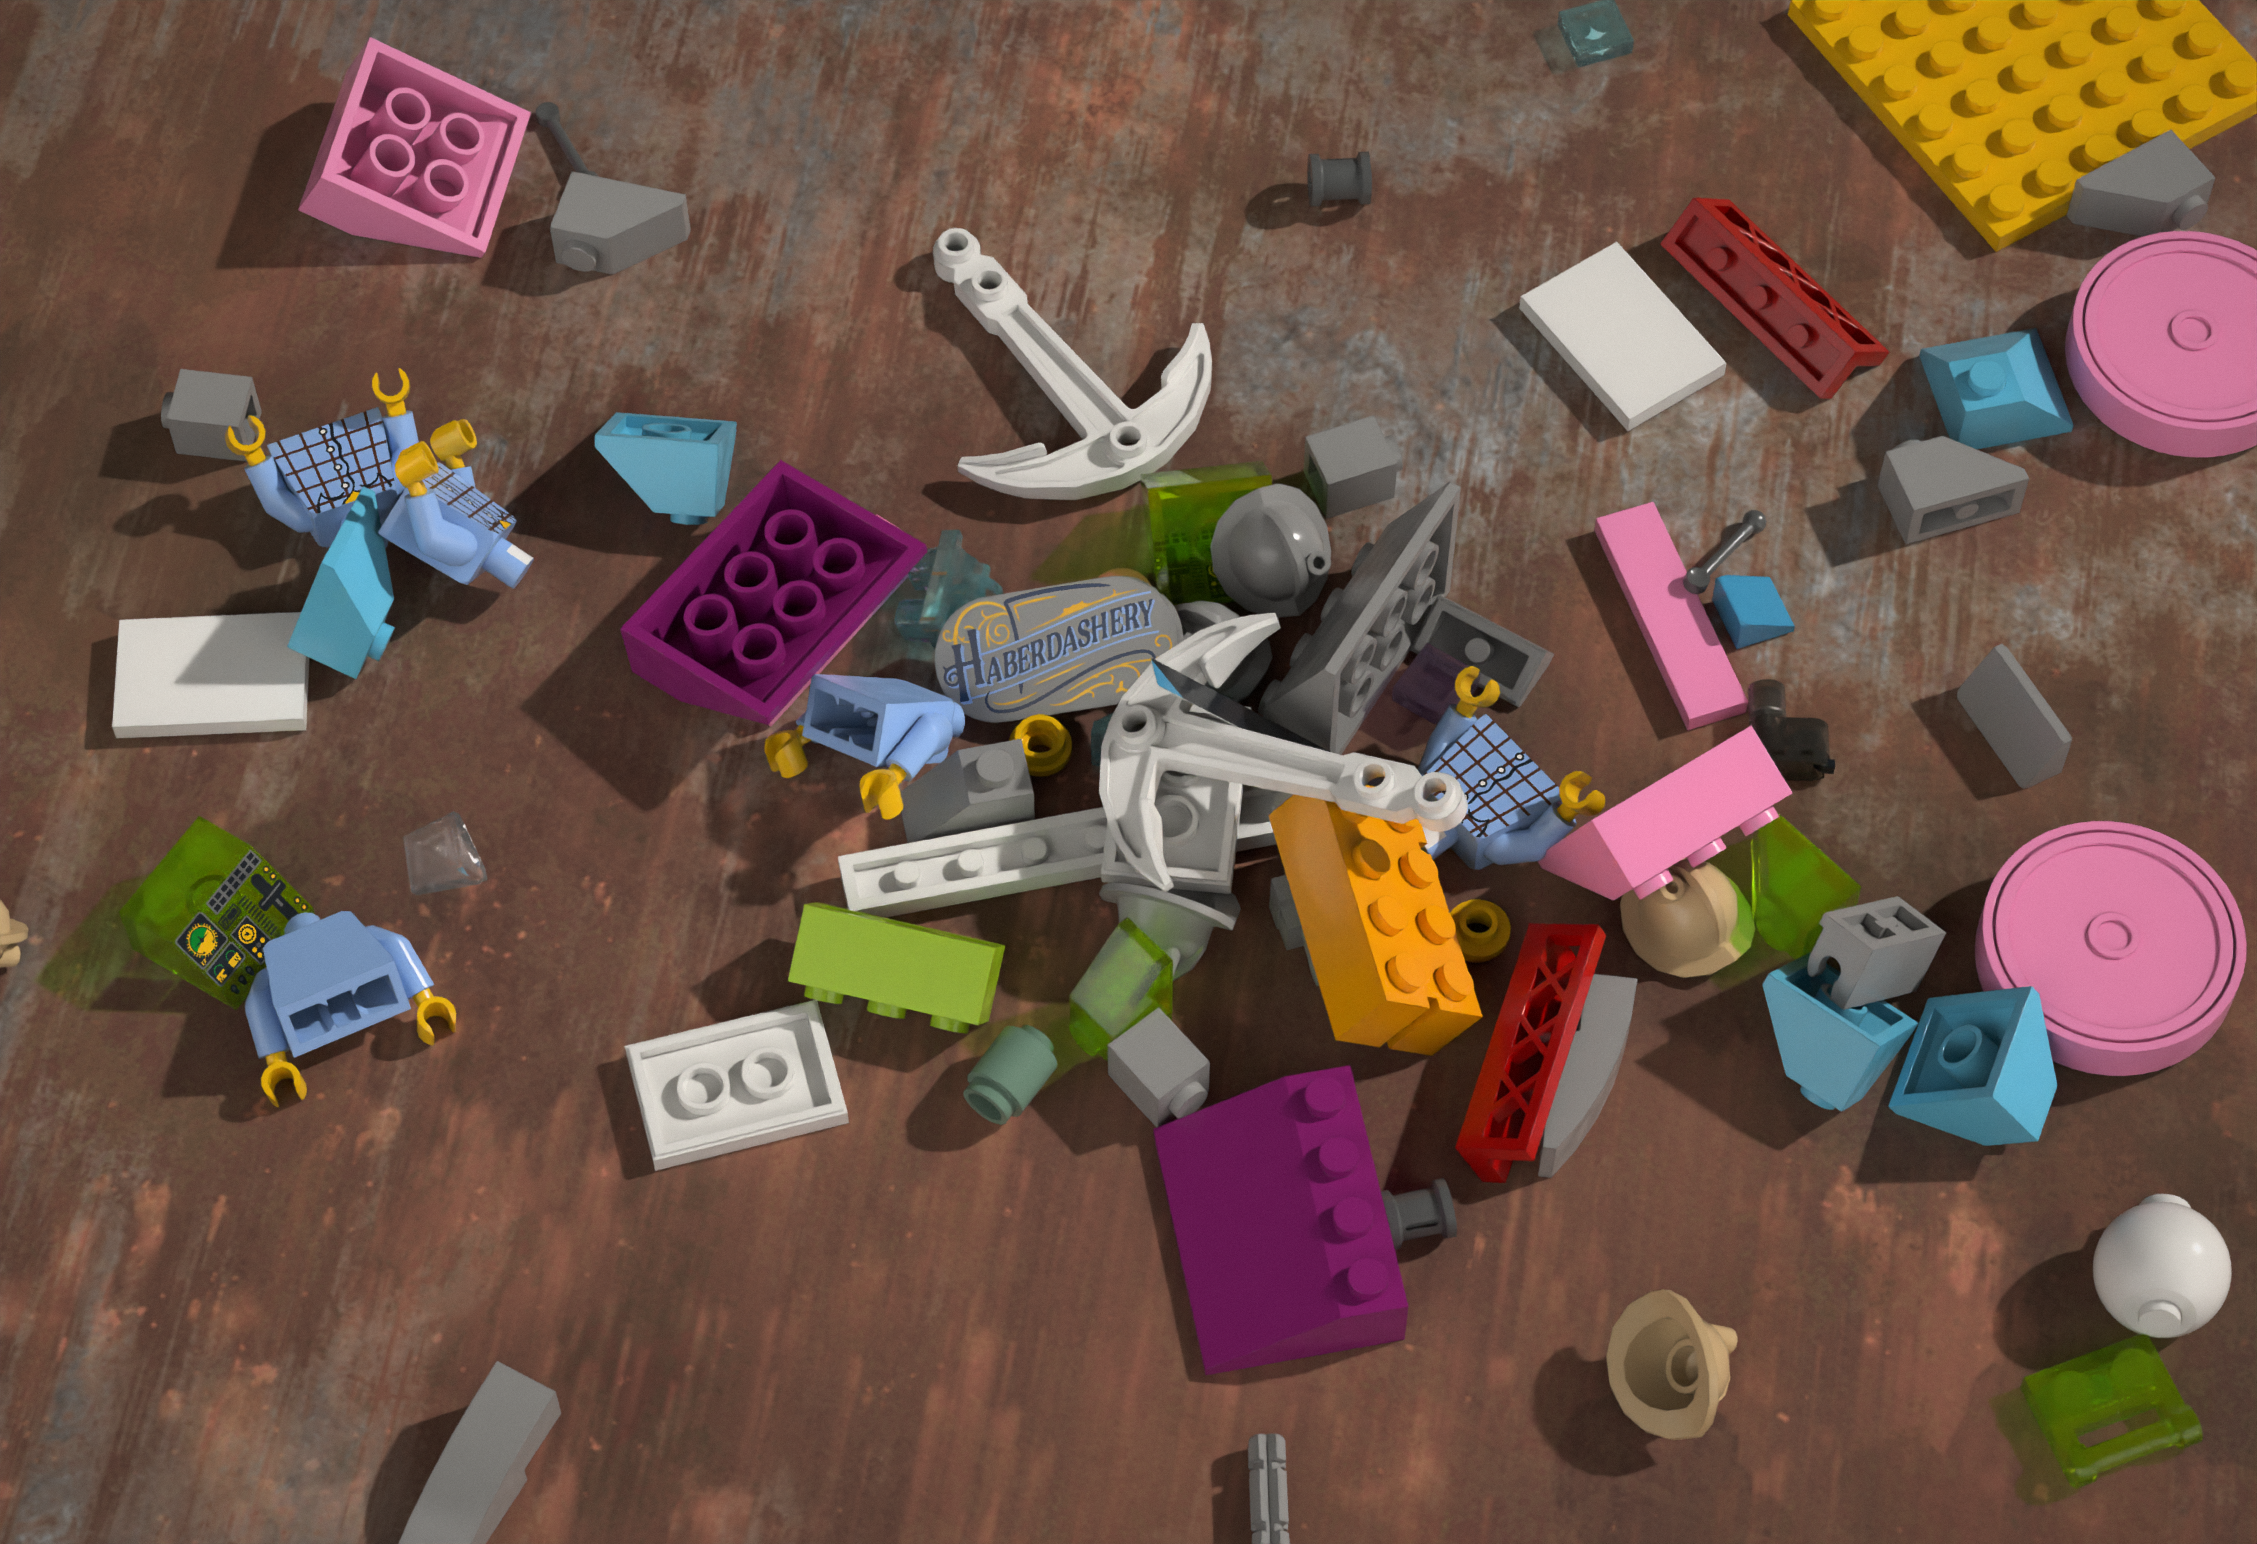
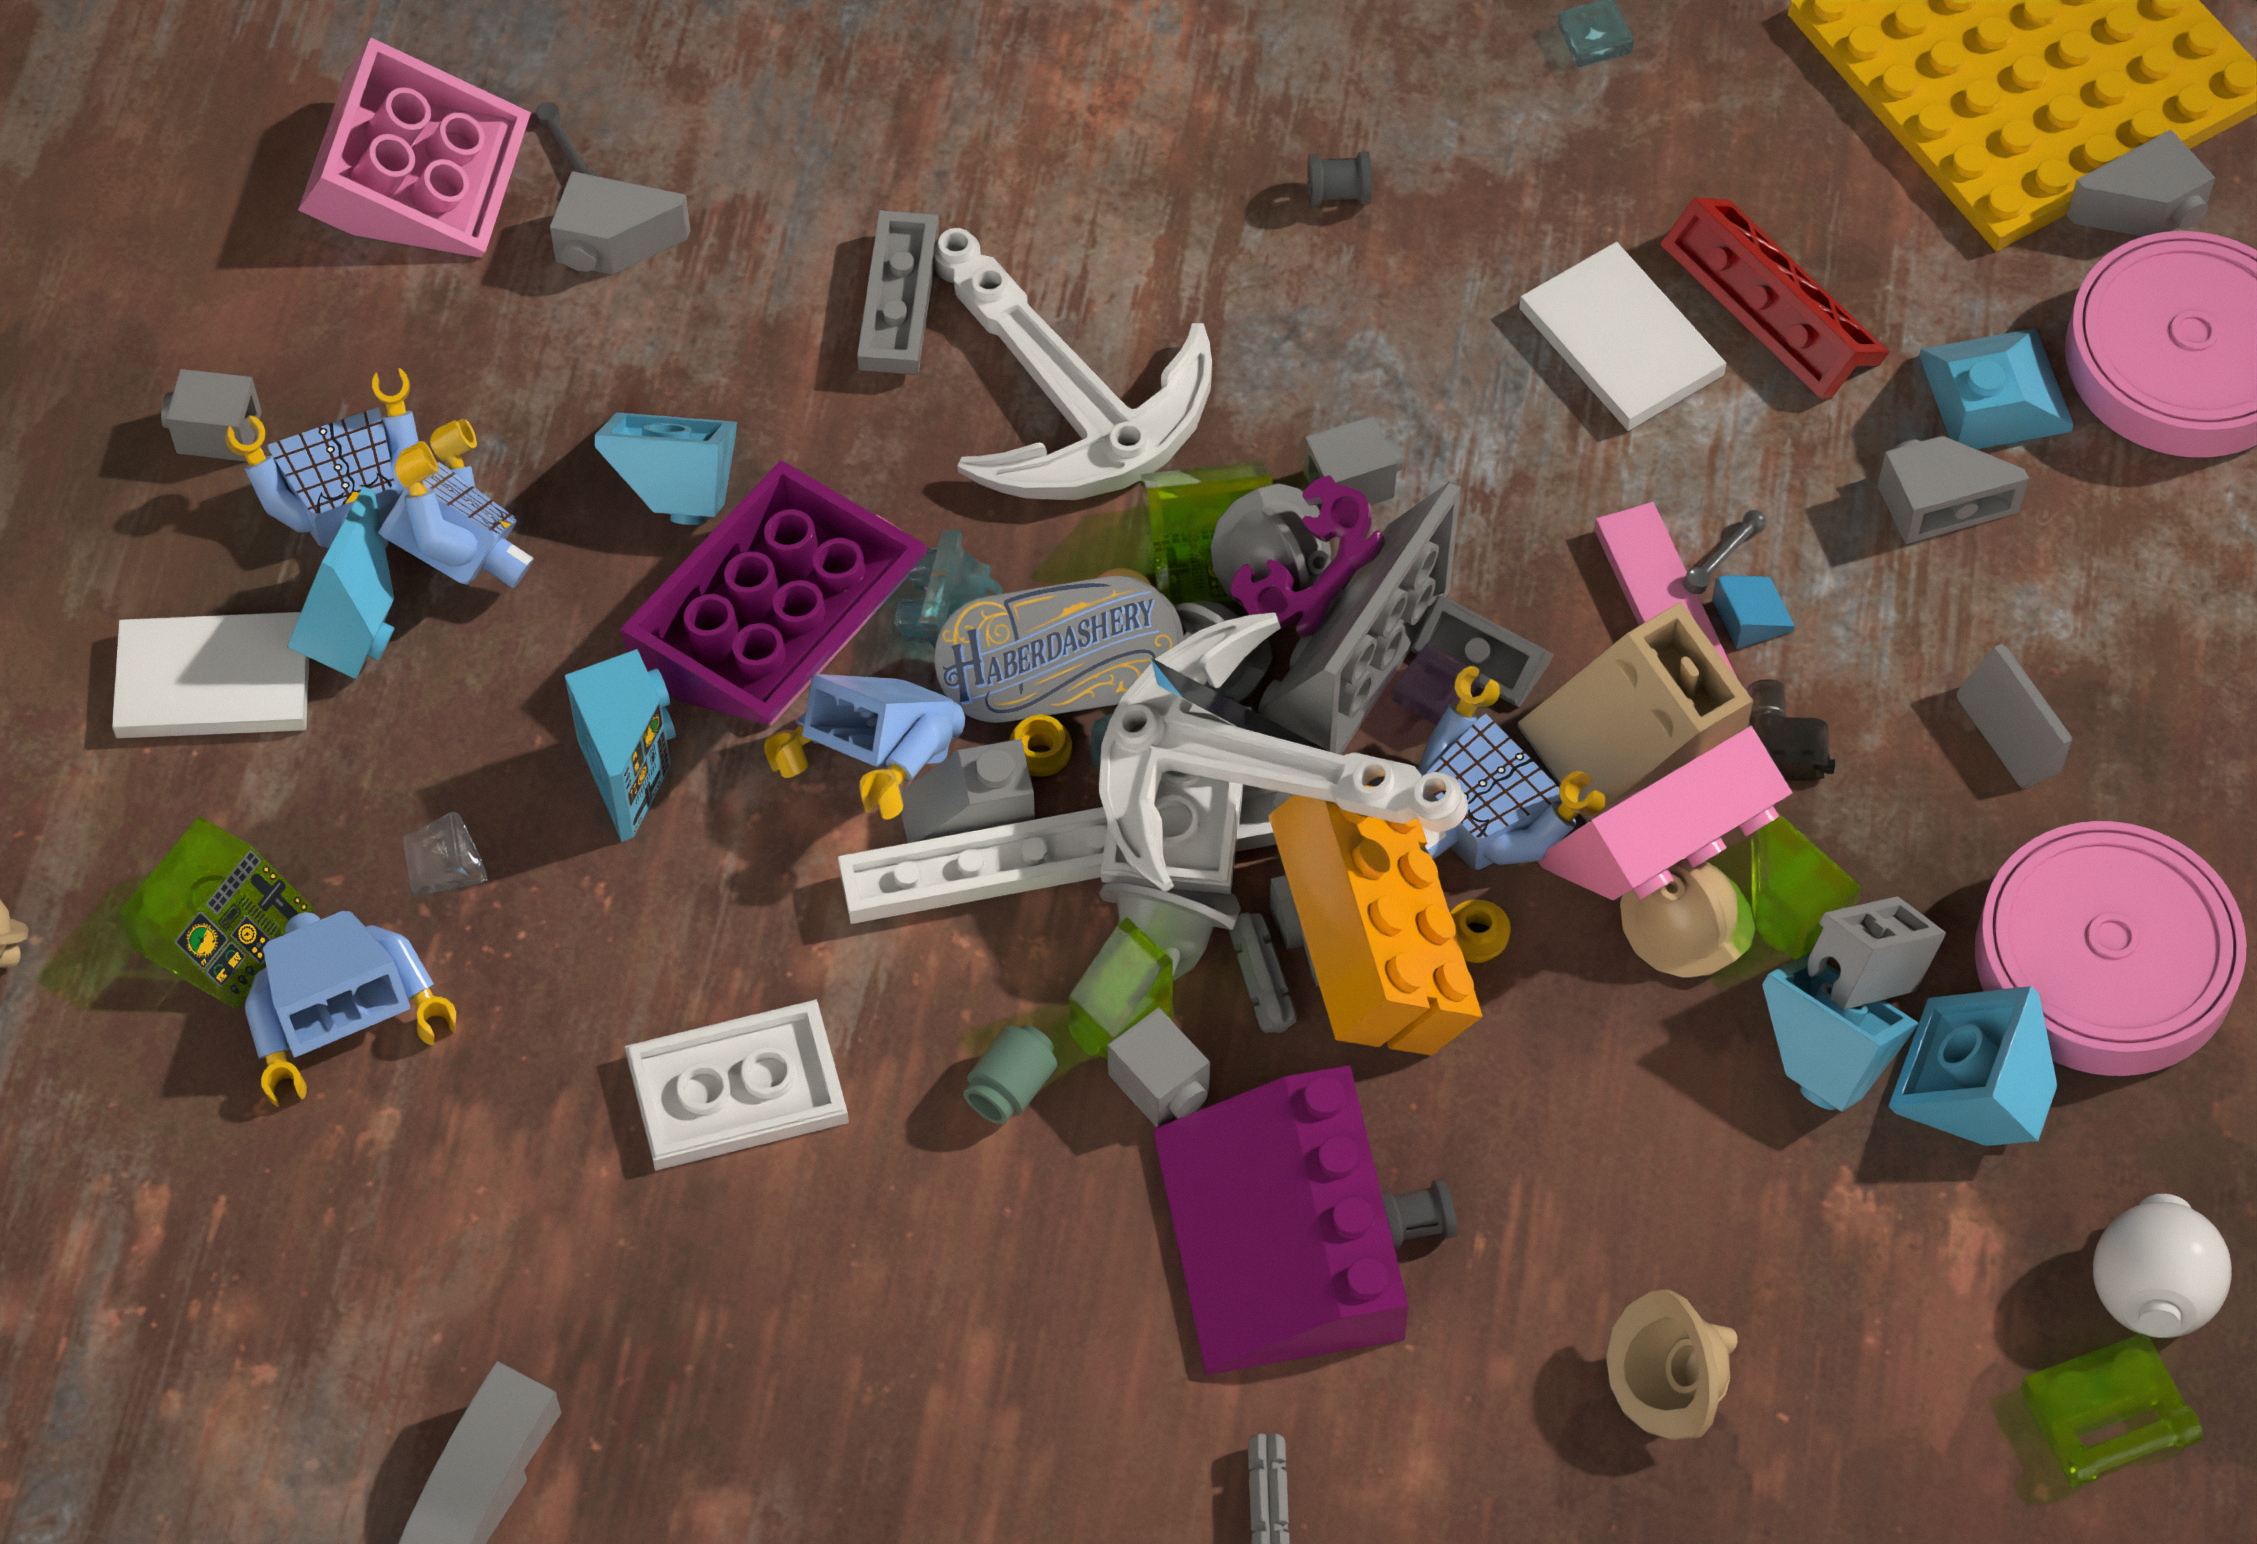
lime brick [788,902,1005,1034] -> none
red fence [1455,923,1606,1183] -> none
light grey slope [1538,974,1637,1178] -> none
none -> medium azure slope [565,649,676,842]
none -> light grey plate [857,210,939,375]
none -> light grey axle [1228,912,1297,1034]
none -> magenta helmet [1231,475,1385,637]
none -> tan slope [1518,602,1753,823]

